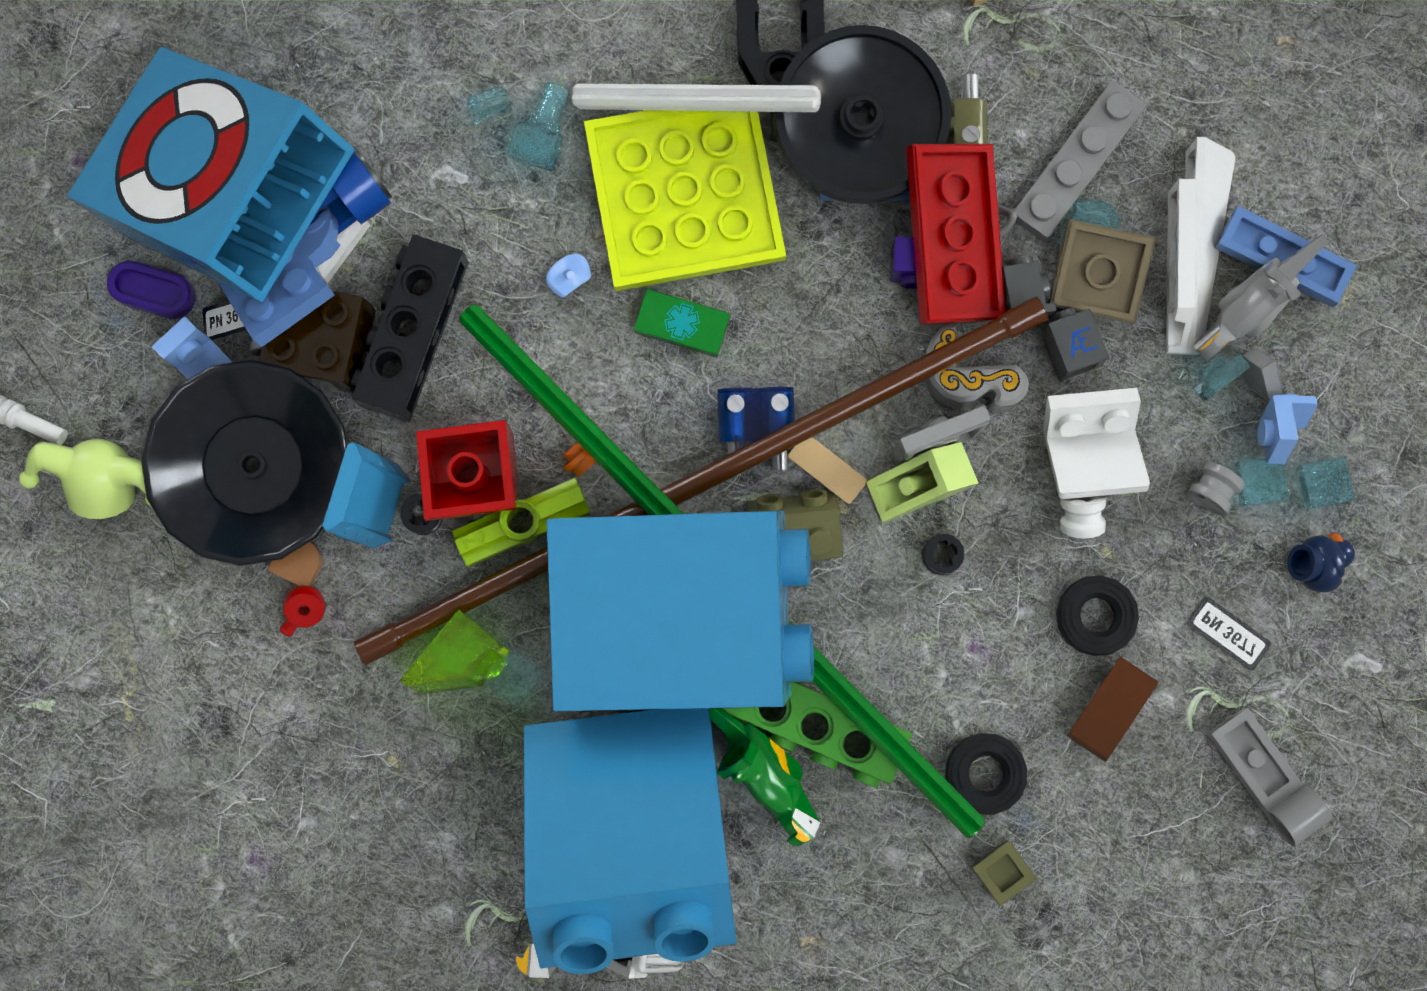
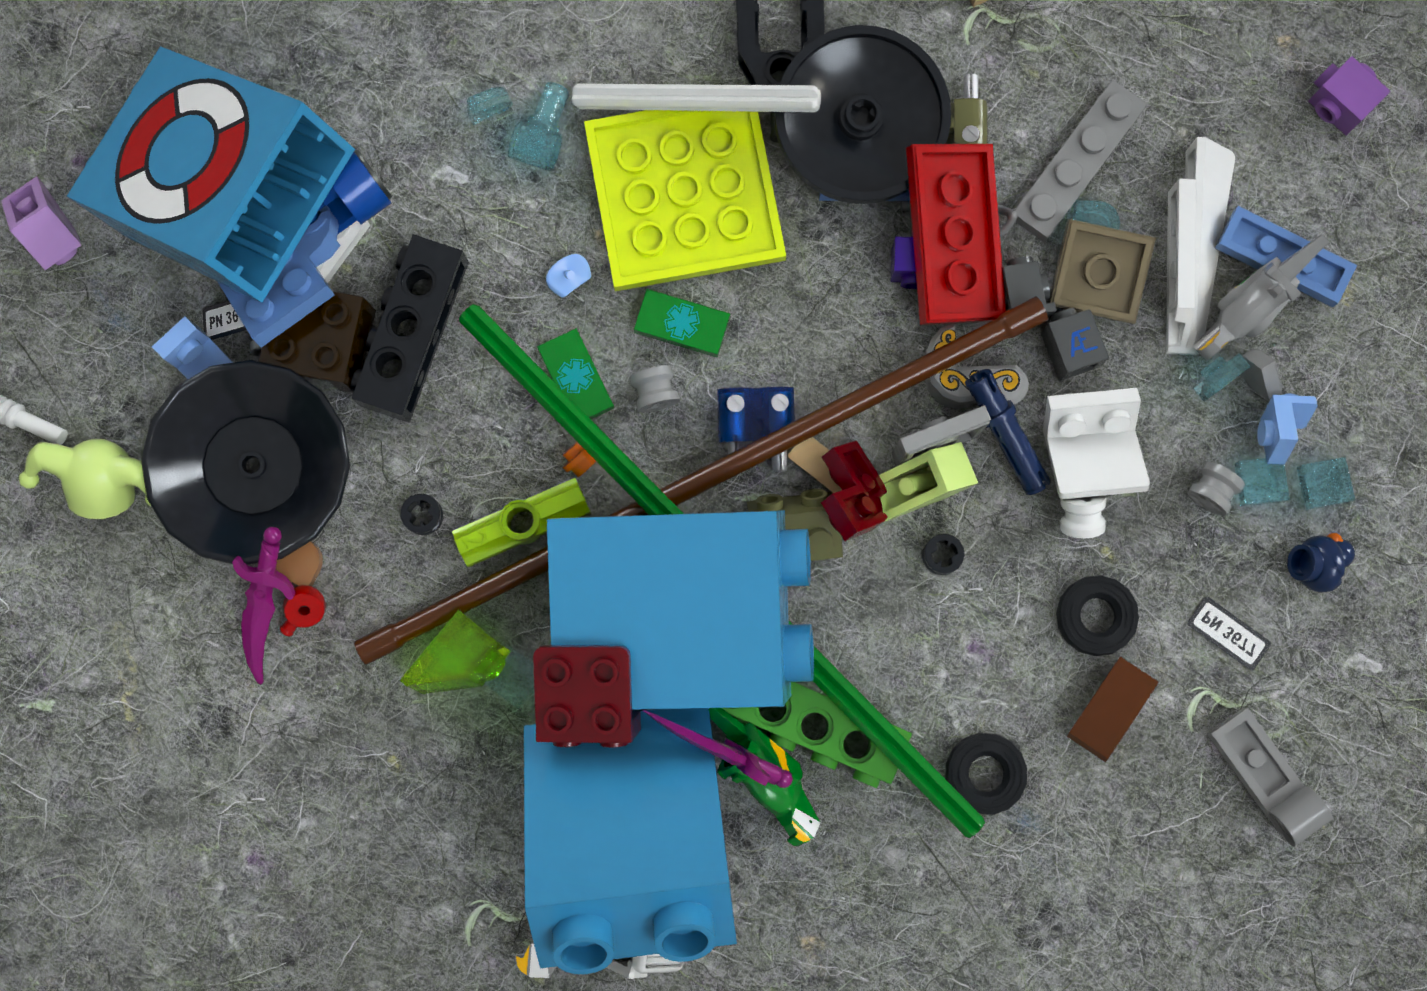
dark purple tile [107,261,196,319] -> none
dark azure slope [322,443,411,548] -> none
red slope [416,420,518,521] -> none
olive plate [970,840,1037,906] -> none
none -> lavender slope [1,176,81,270]
none -> magenta piece [232,527,295,685]
none -> dark red bracket [533,645,641,748]
none -> green tile [537,328,615,419]
none -> light grey wheel [629,365,680,413]
none -> magenta piece [642,709,793,788]
none -> dark red plate [821,440,888,541]
none -> dark blue pin [965,369,1051,495]
none -> medium lavender brick [1308,56,1391,135]

